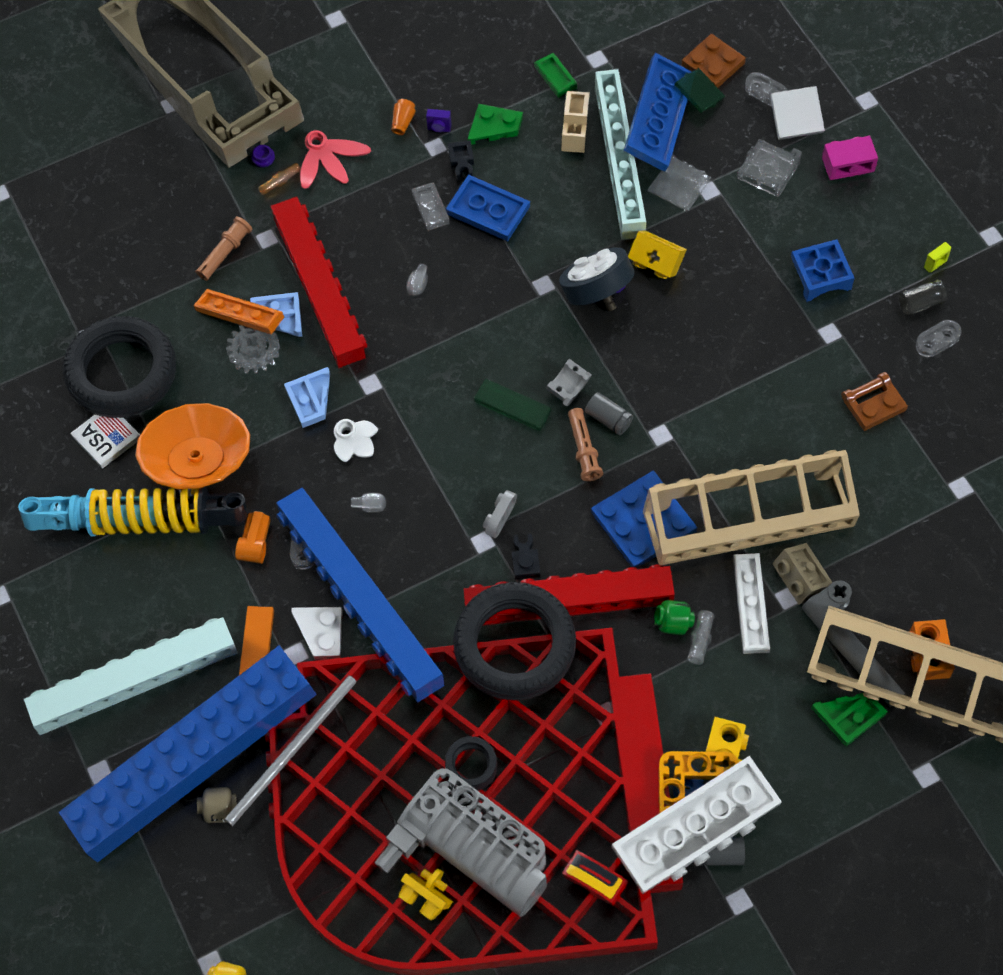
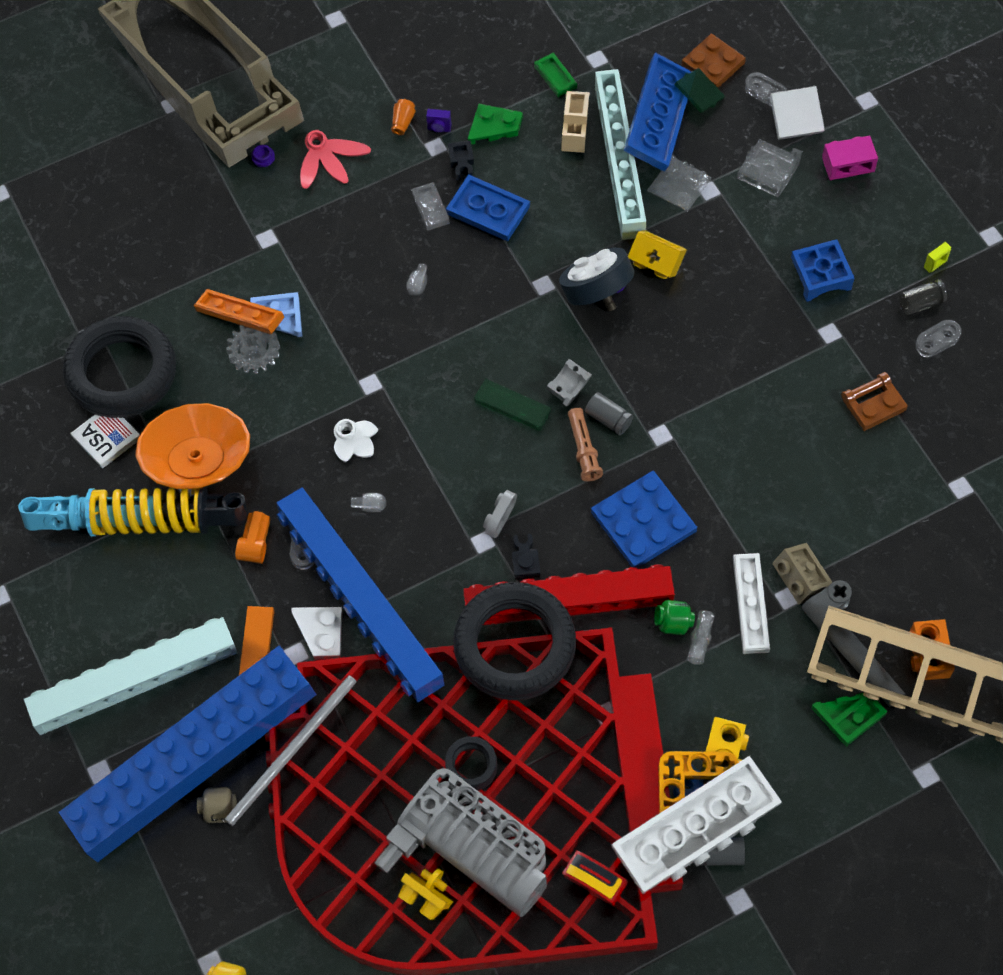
nougat pin [195,216,252,281] -> none
clear orange bar [258,163,301,195] -> none
red brick [271,197,368,368] -> none
light blue wing [284,367,330,428] -> none
tan window [643,450,860,565] -> none

